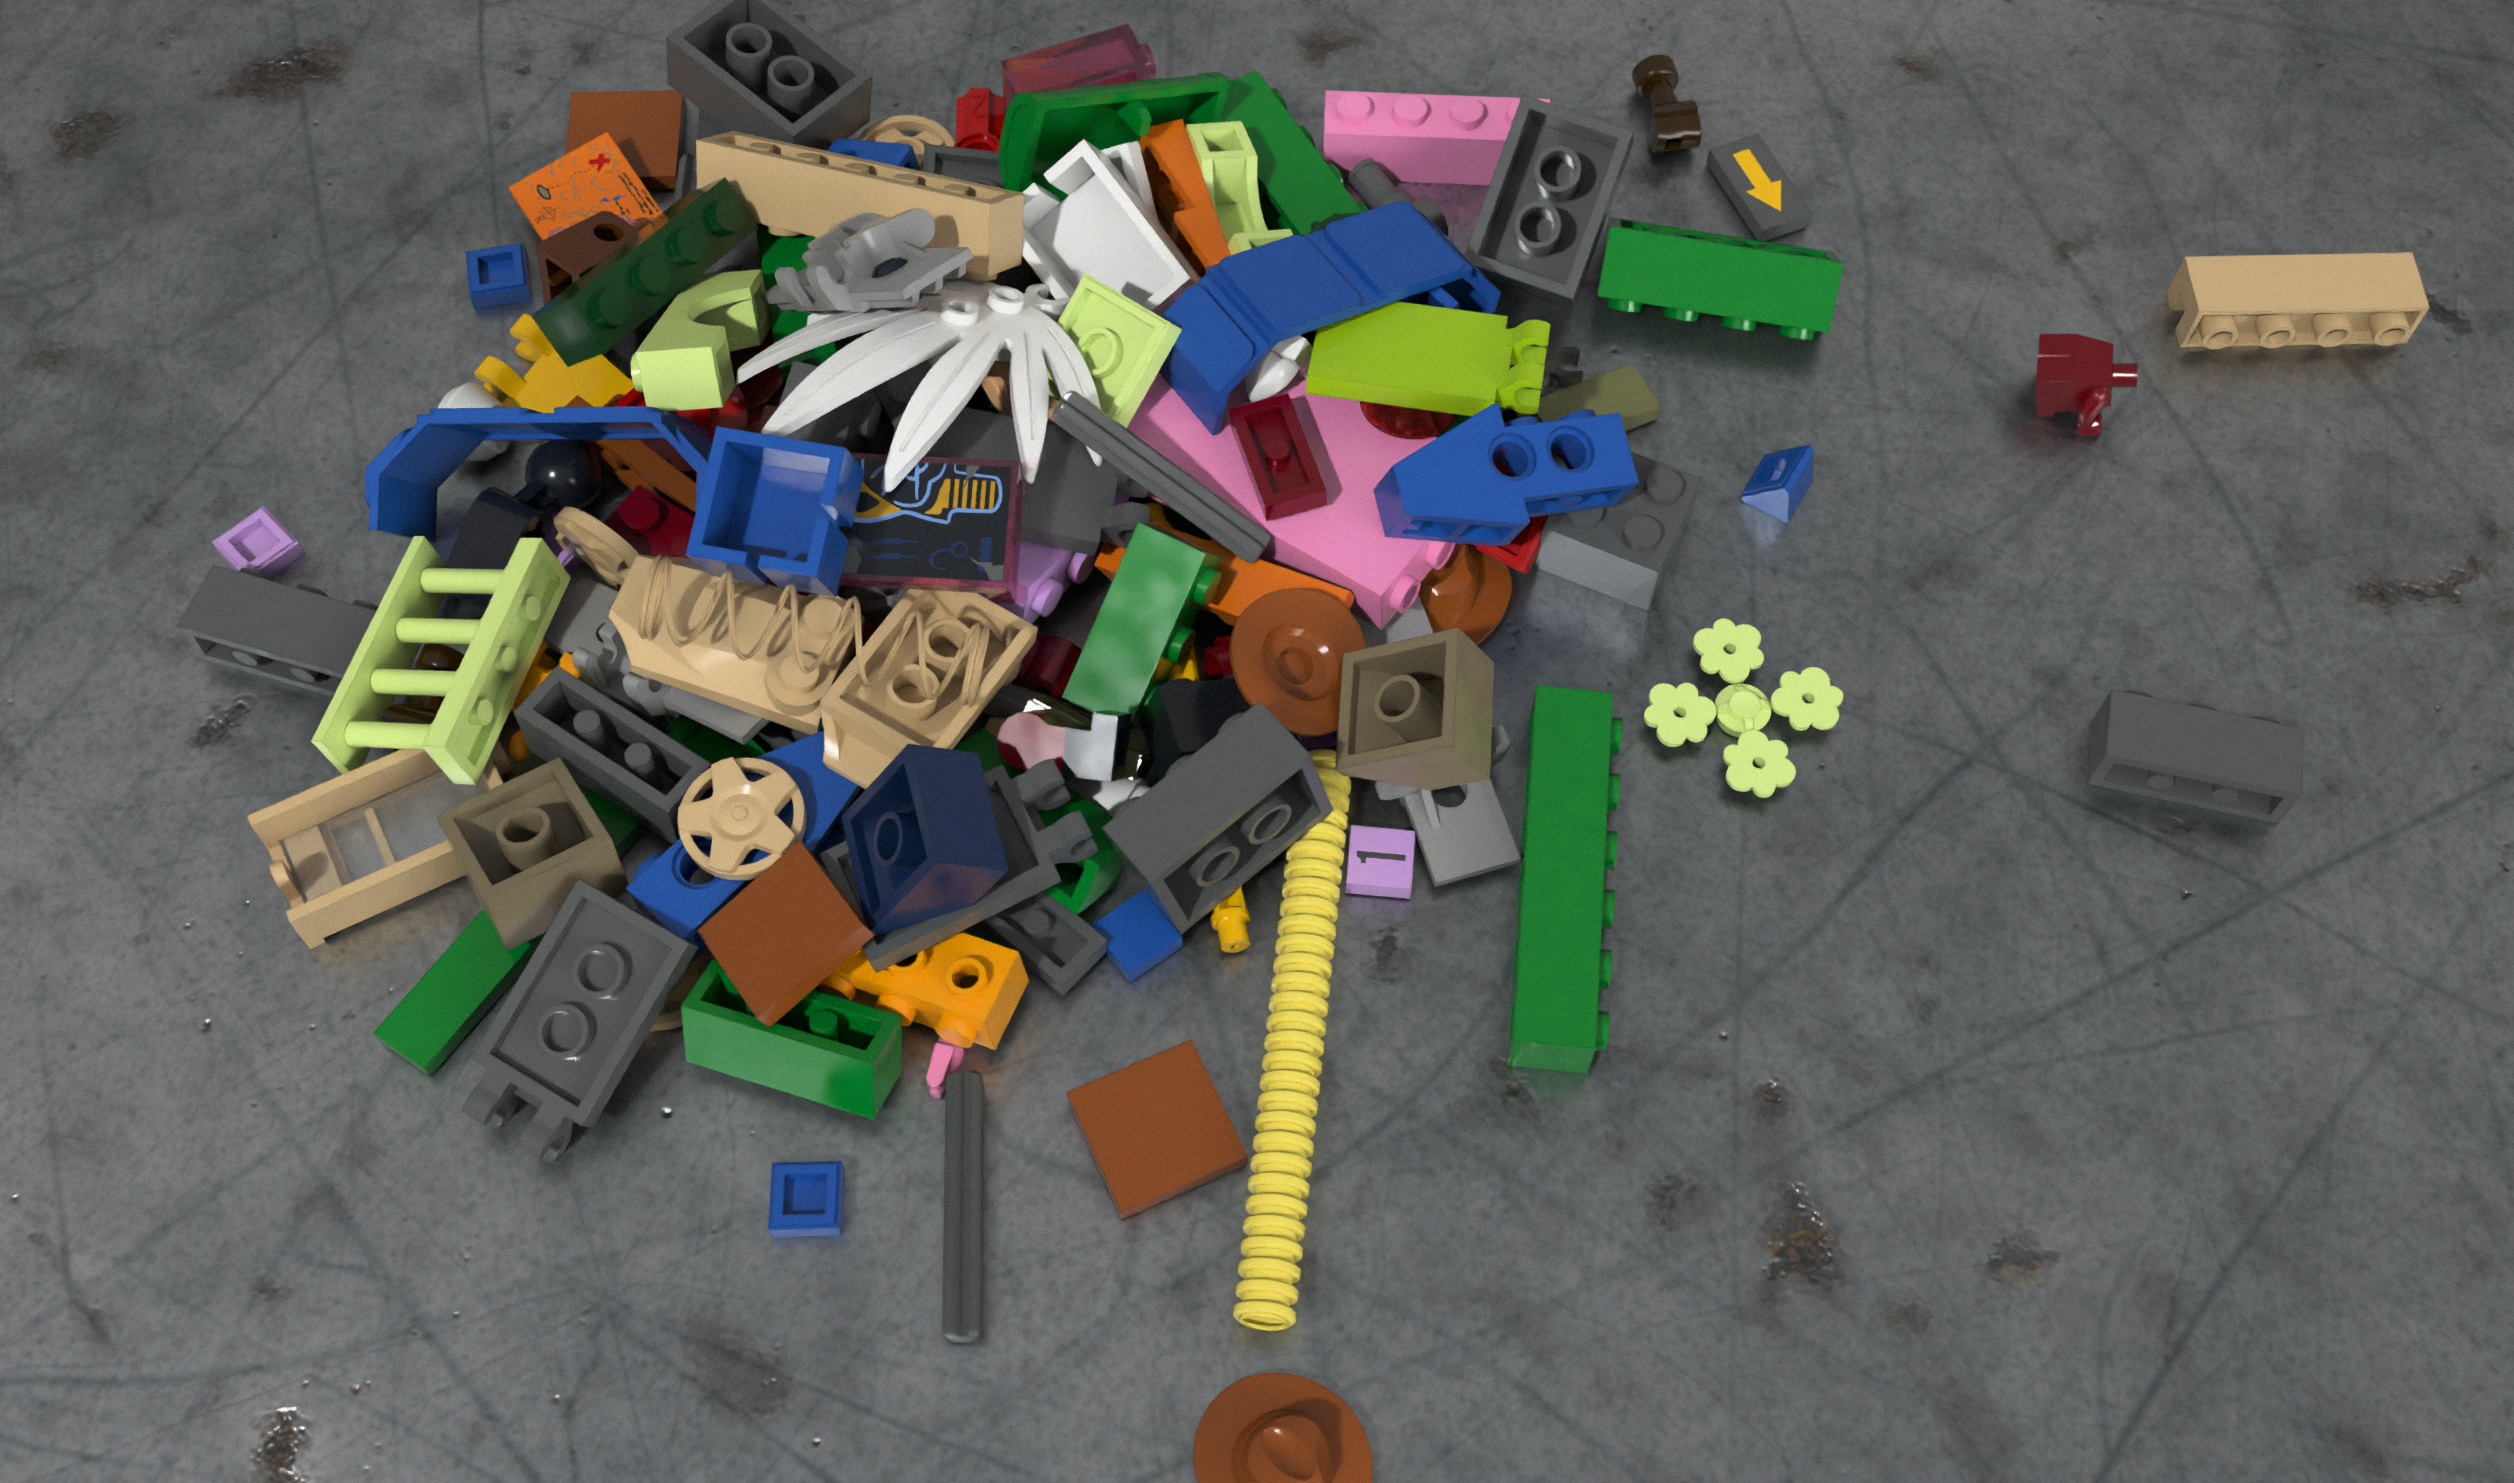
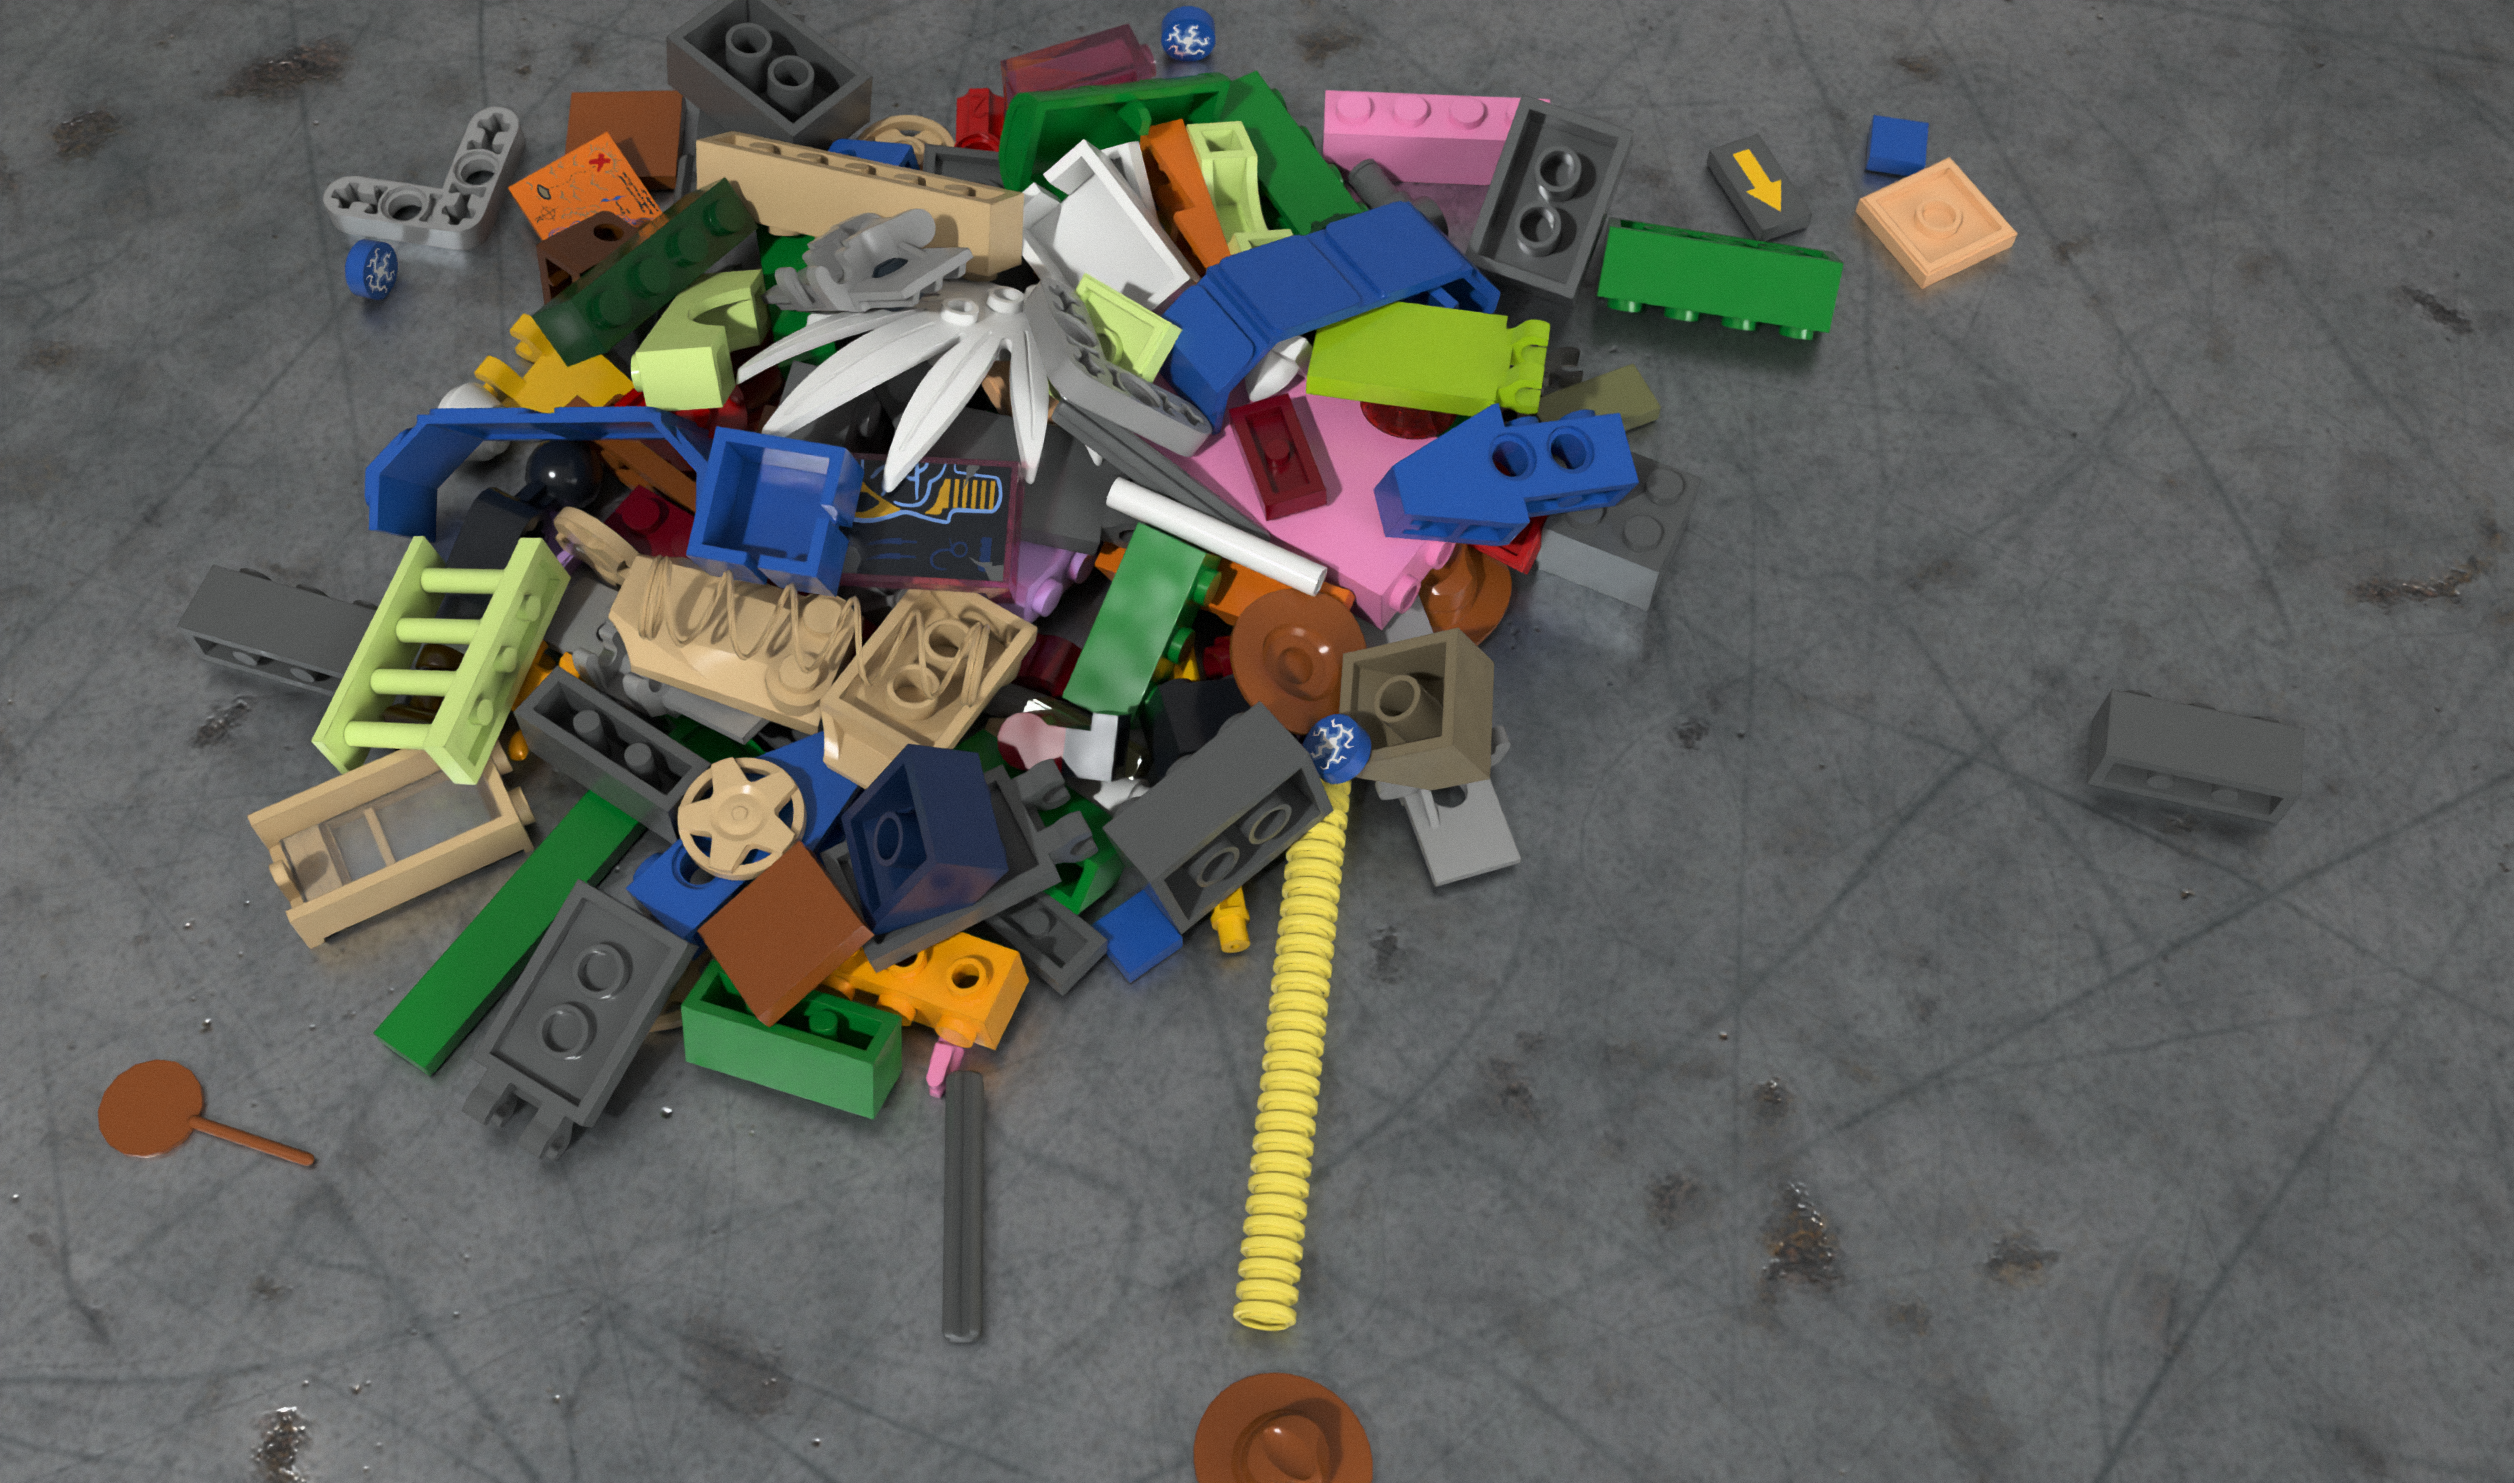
lavender tile [212,506,305,579] -> none
dark tan slope [436,757,629,951] -> none
blue tile [466,243,533,309] -> none
blue tile [768,1161,845,1237] -> none
dark orange tile [1067,1039,1248,1220] -> none
lavender tile [1345,825,1416,899] -> none
green brick [1507,685,1623,1074] -> none
dark brown leg [1632,55,1701,153] -> none
yellowish green plant [1643,618,1844,798] -> none
blue slope [1740,445,1814,523] -> none
dark red piece [2036,334,2138,436] -> none
tan brick [2166,252,2430,349] -> none
none -> dark orange piece [98,1059,315,1166]
none -> light grey beam [323,107,526,250]
none -> blue tile [345,239,398,300]
none -> light grey beam [1024,277,1212,457]
none -> white piece [1106,477,1327,597]
none -> blue tile [1161,6,1216,62]
none -> blue tile [1303,714,1371,784]
none -> light nougat tile [1855,157,2018,289]
none -> blue tile [1865,115,1929,176]

